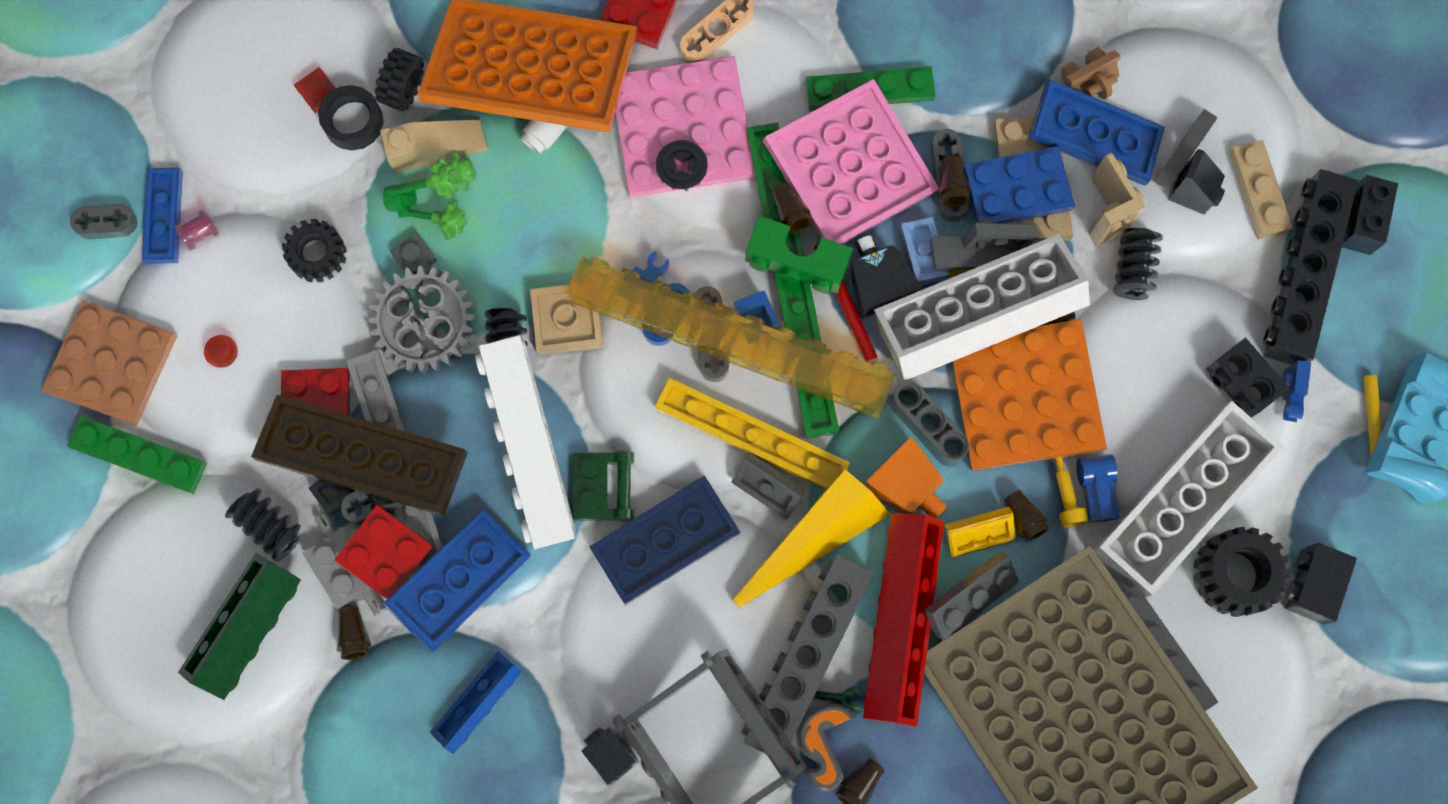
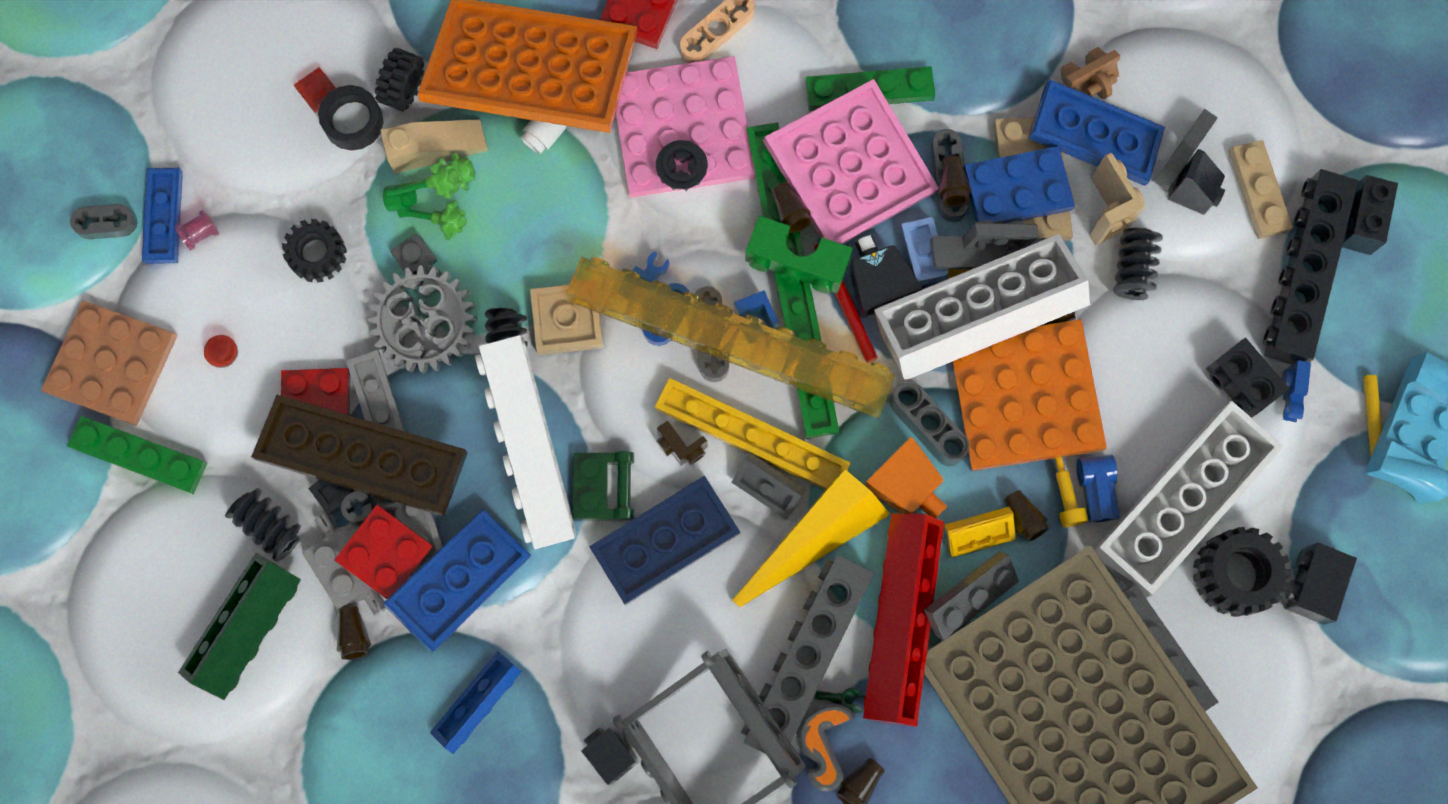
none -> dark brown bracket [656,420,708,466]

